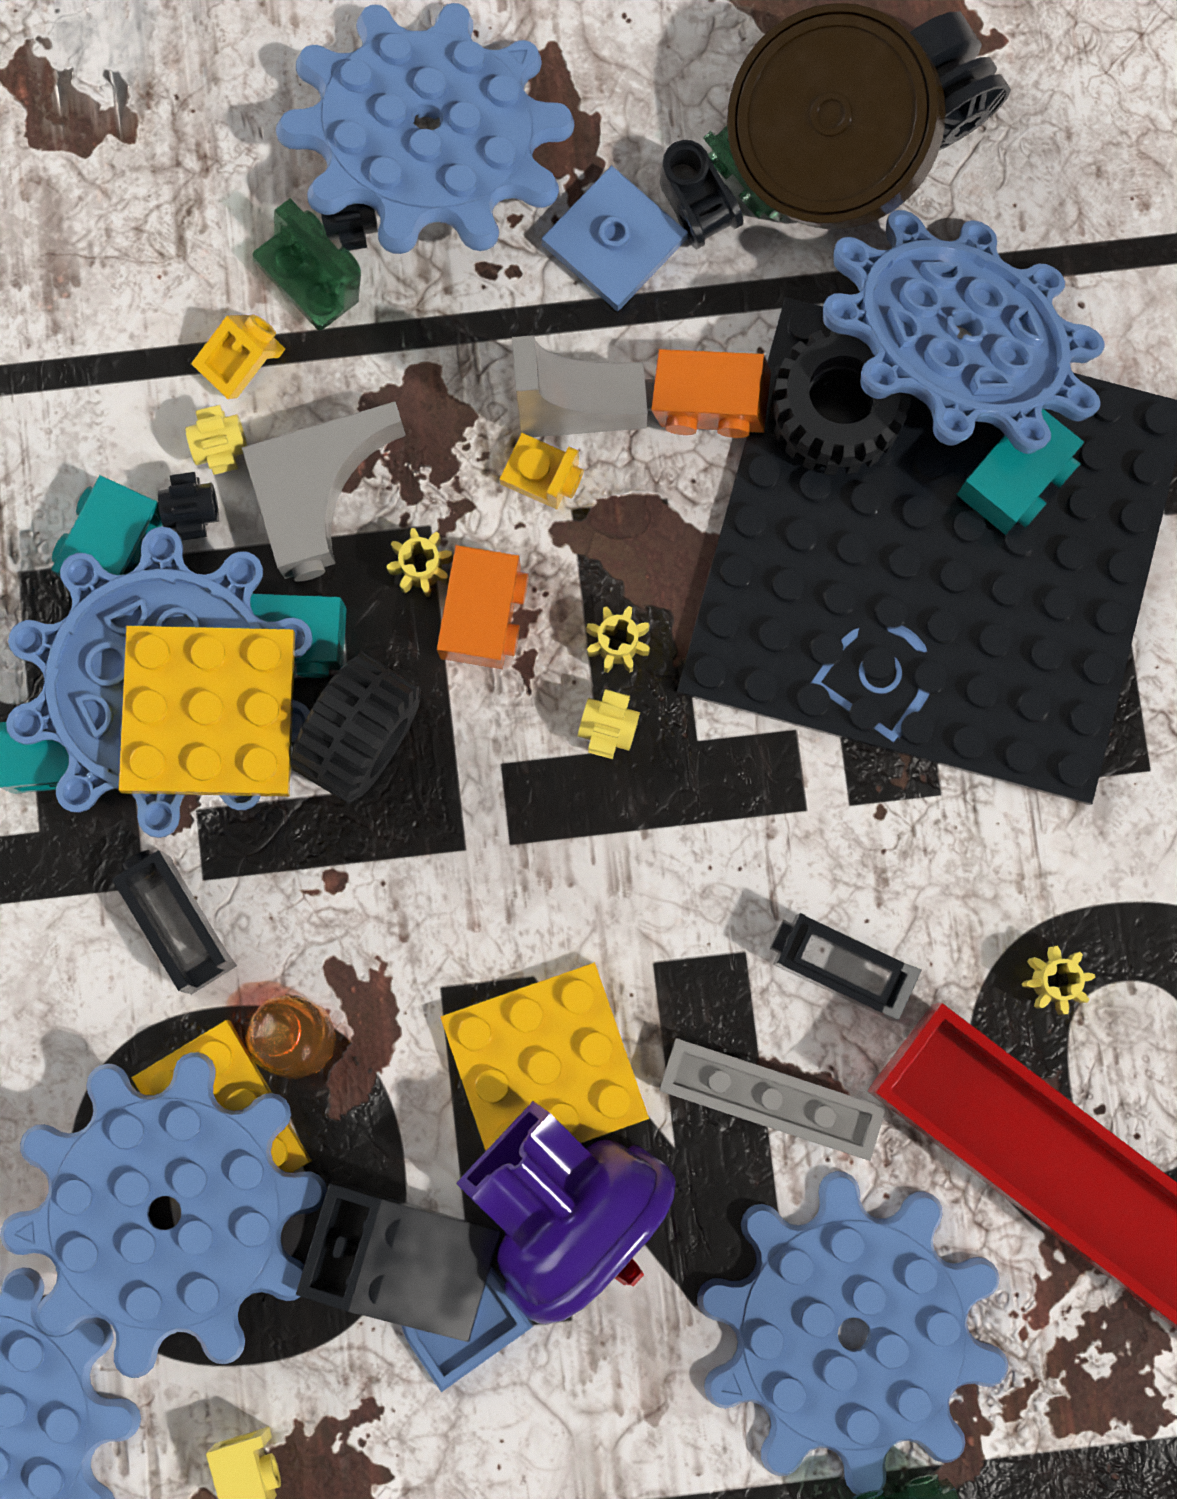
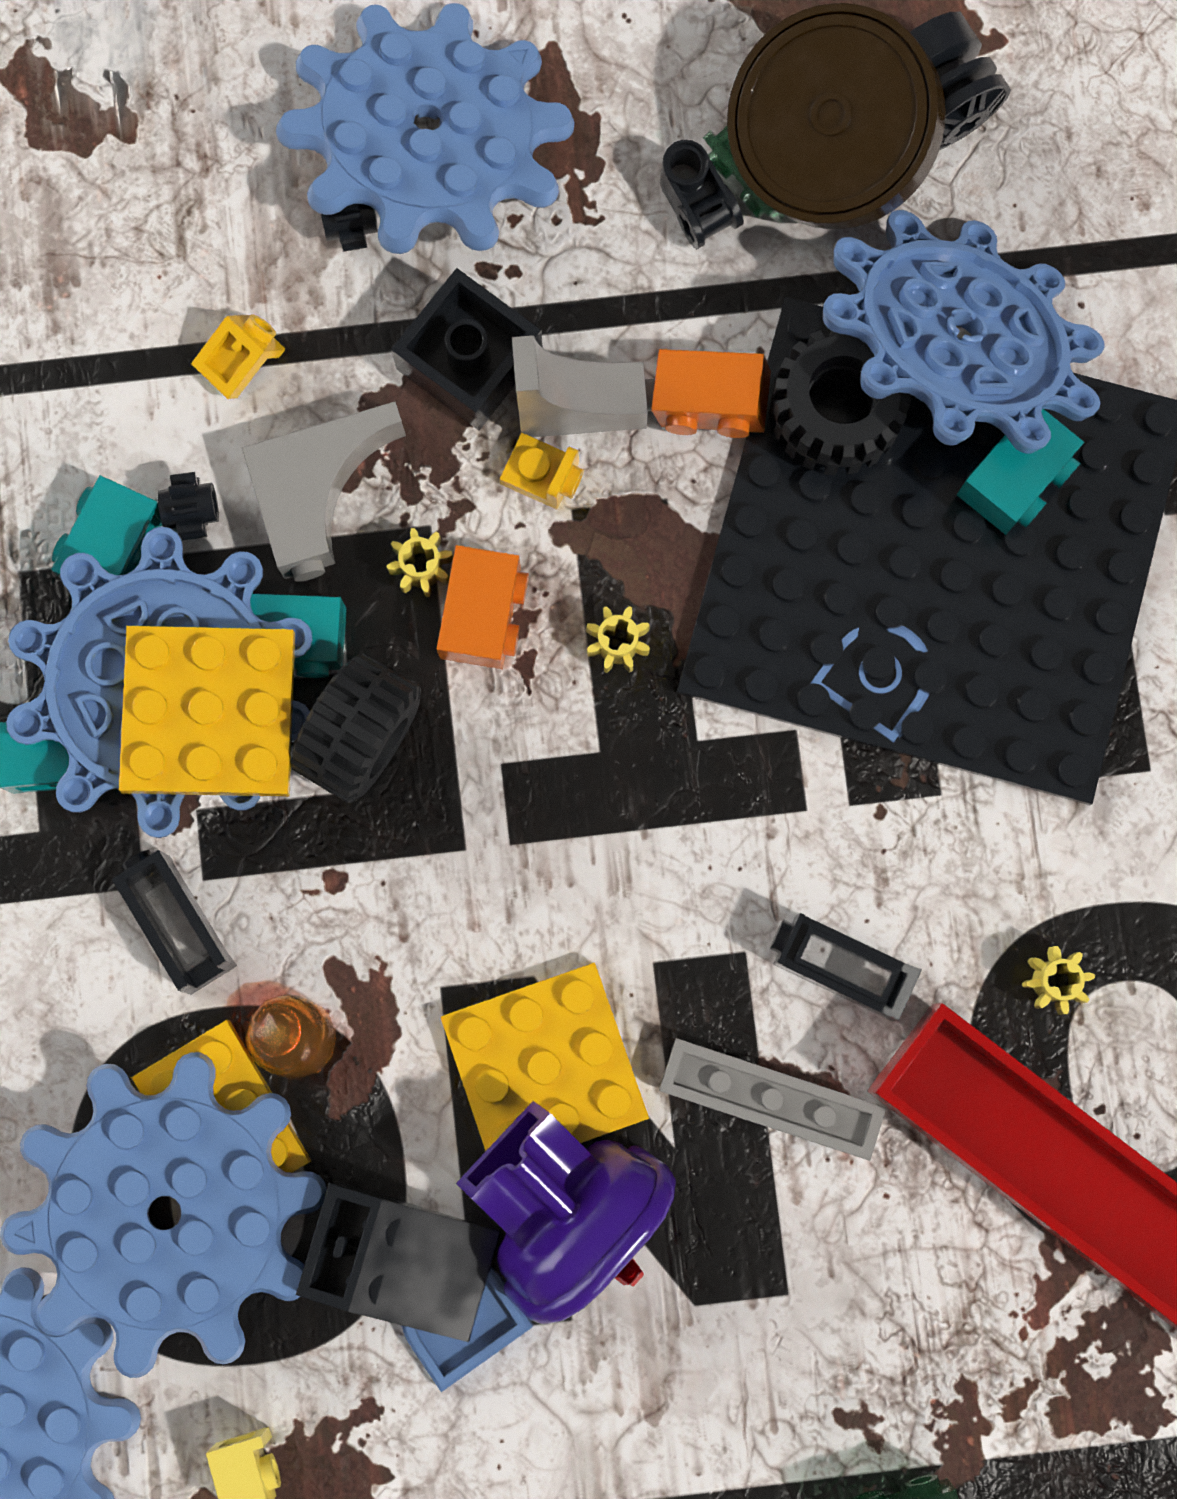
light yellow gear [185,405,247,475] -> none
clear green bracket [252,198,361,330] -> none
medium blue plate [541,165,688,312] -> none
light yellow gear [578,689,640,759] -> none
medium blue plate [697,1171,1008,1497] -> none
none -> black brick [391,268,543,431]

